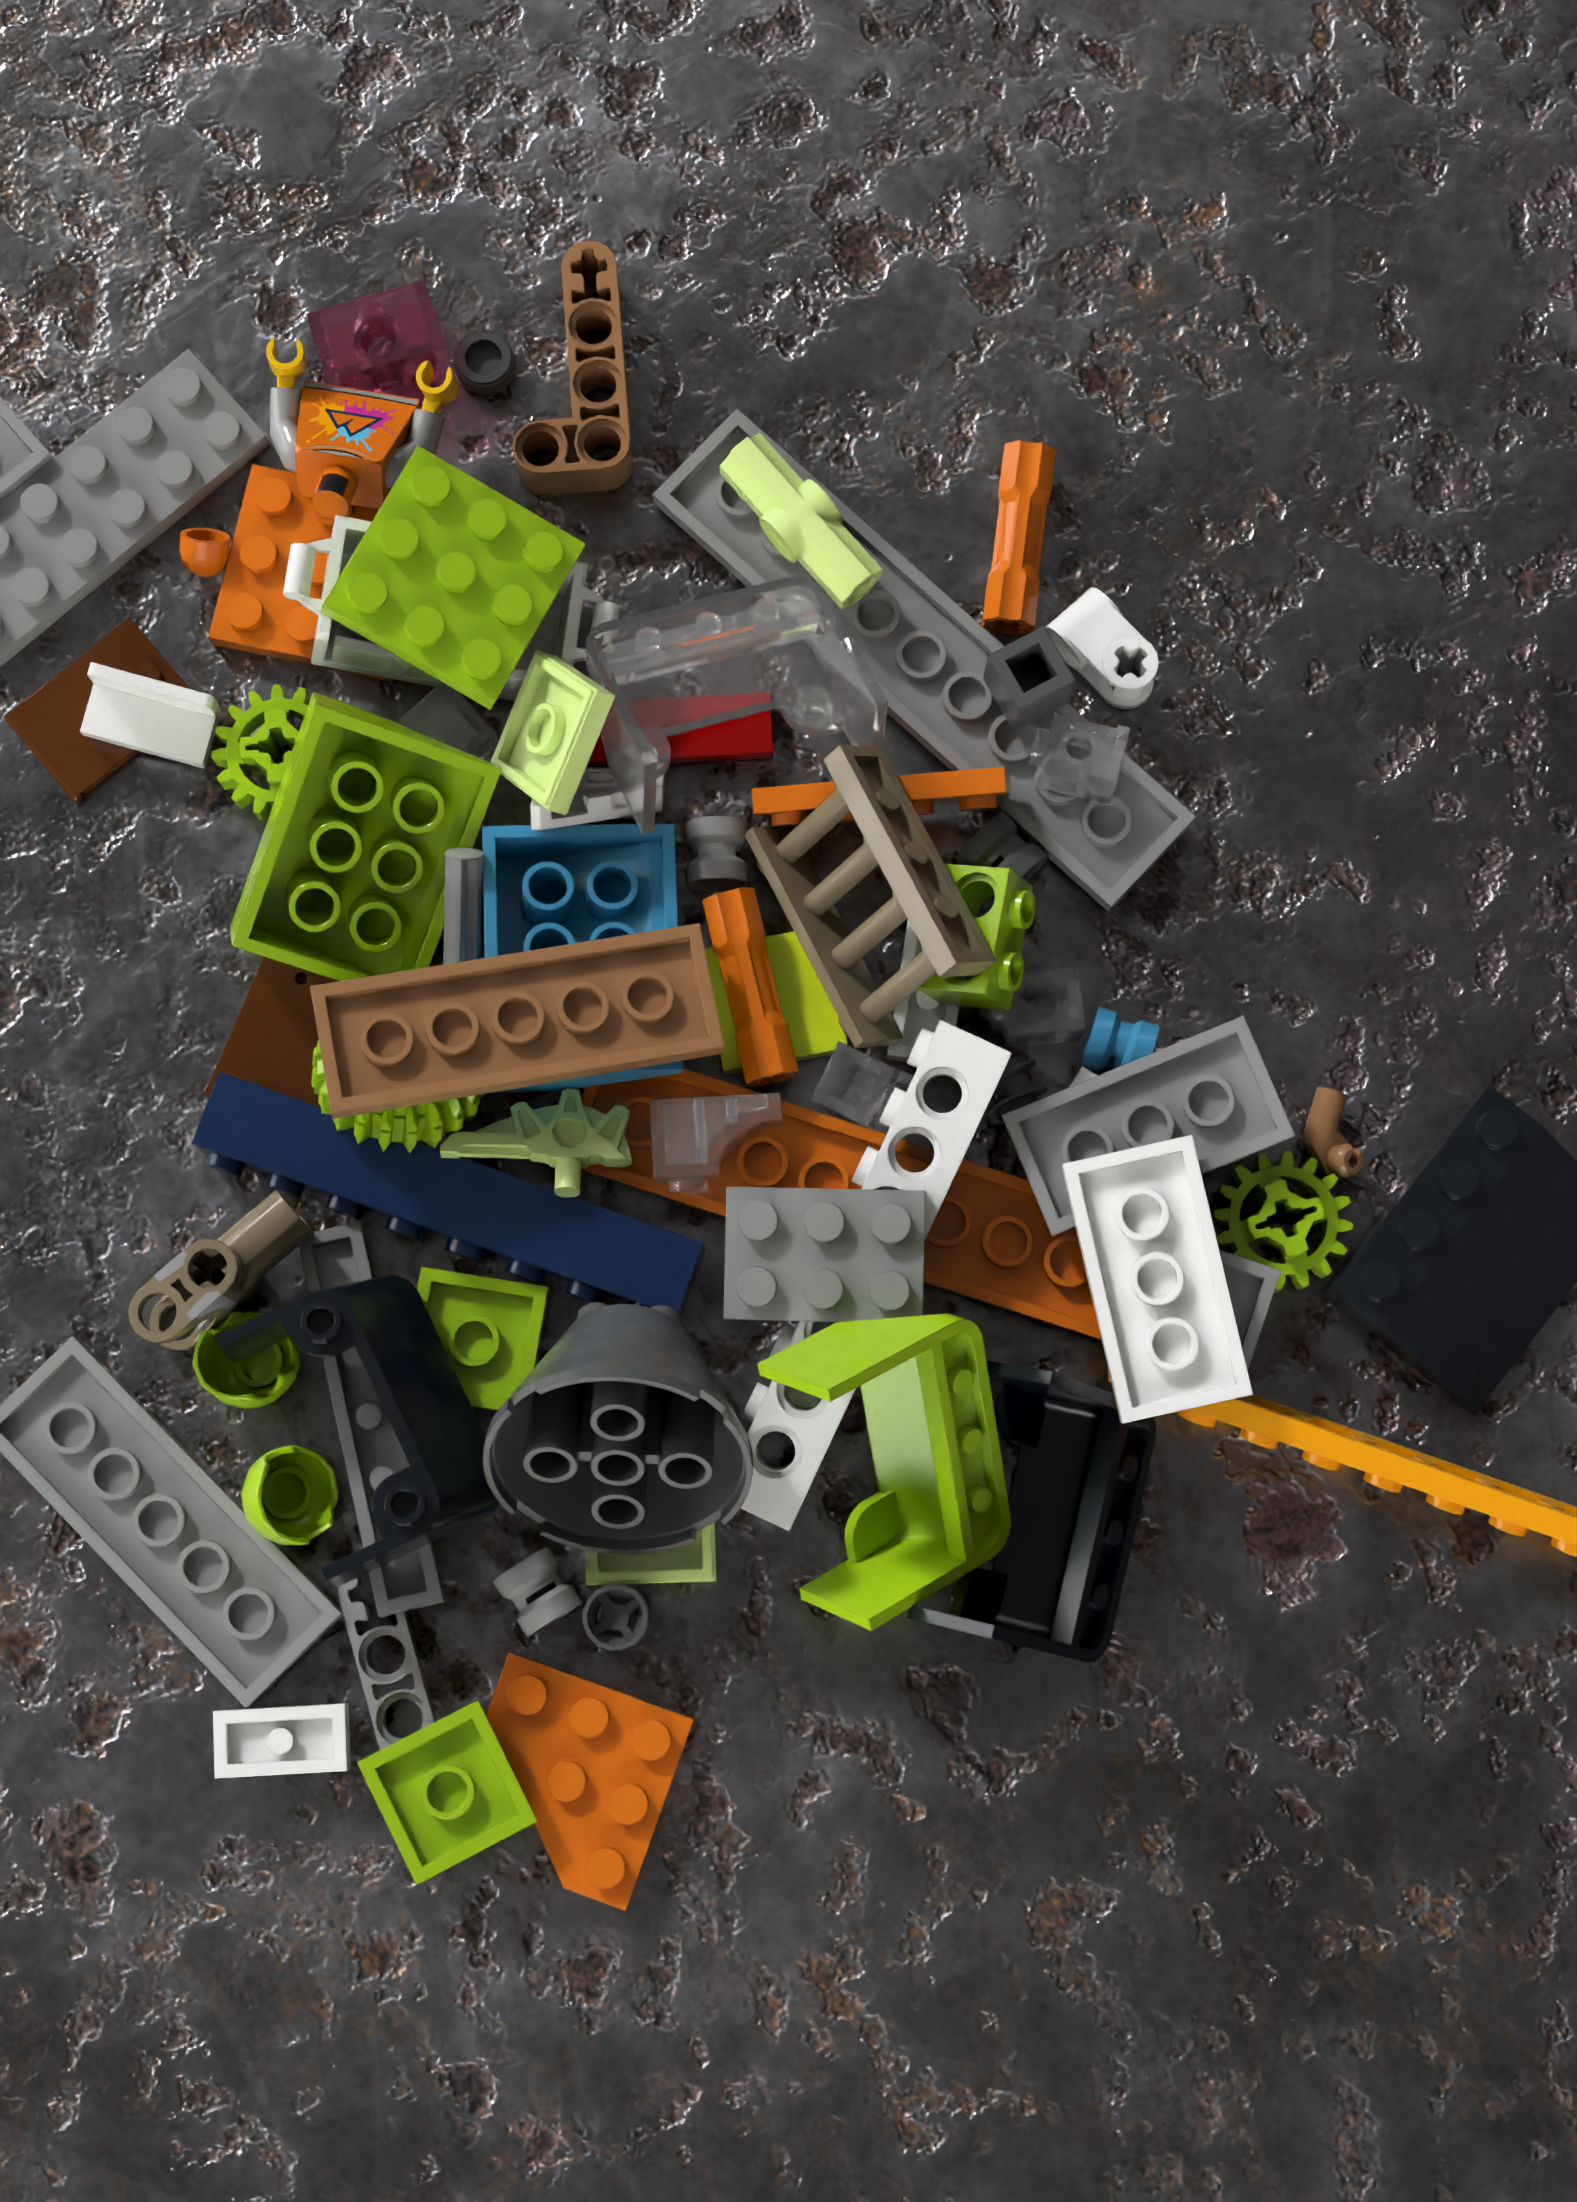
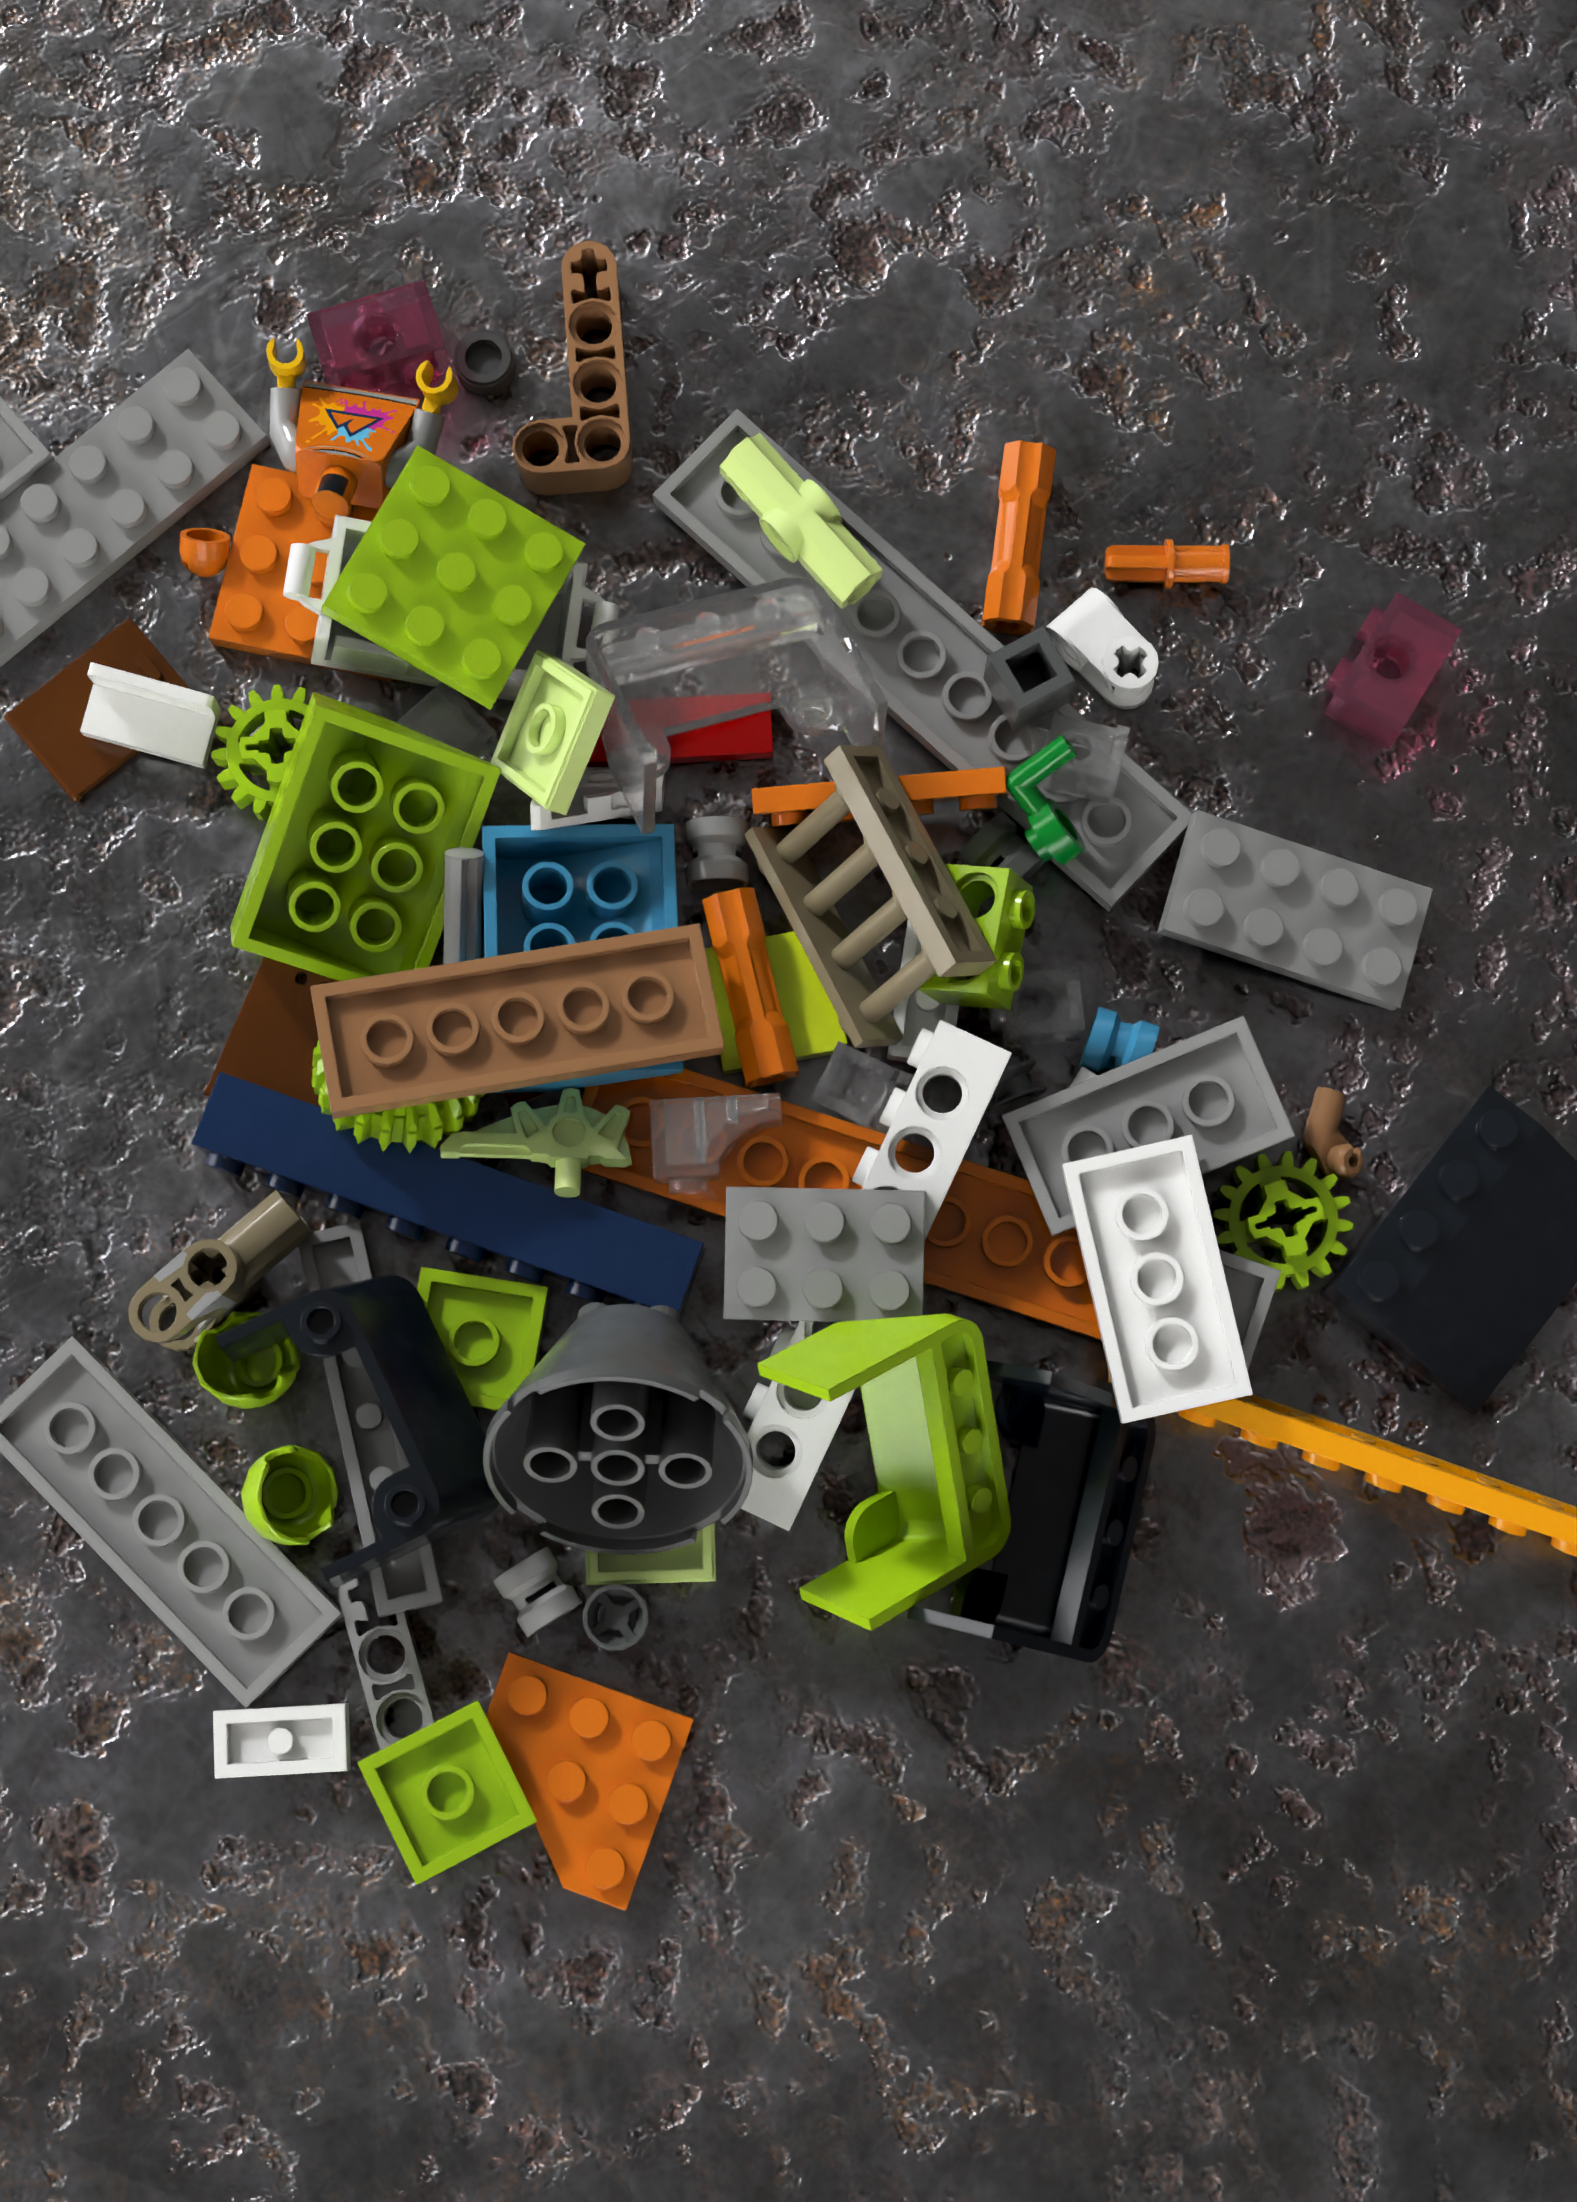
none -> green plate [1006,734,1086,865]
none -> orange axle [1104,539,1230,589]
none -> light grey plate [1157,810,1433,1011]
none -> clear pink brick [1324,592,1462,751]

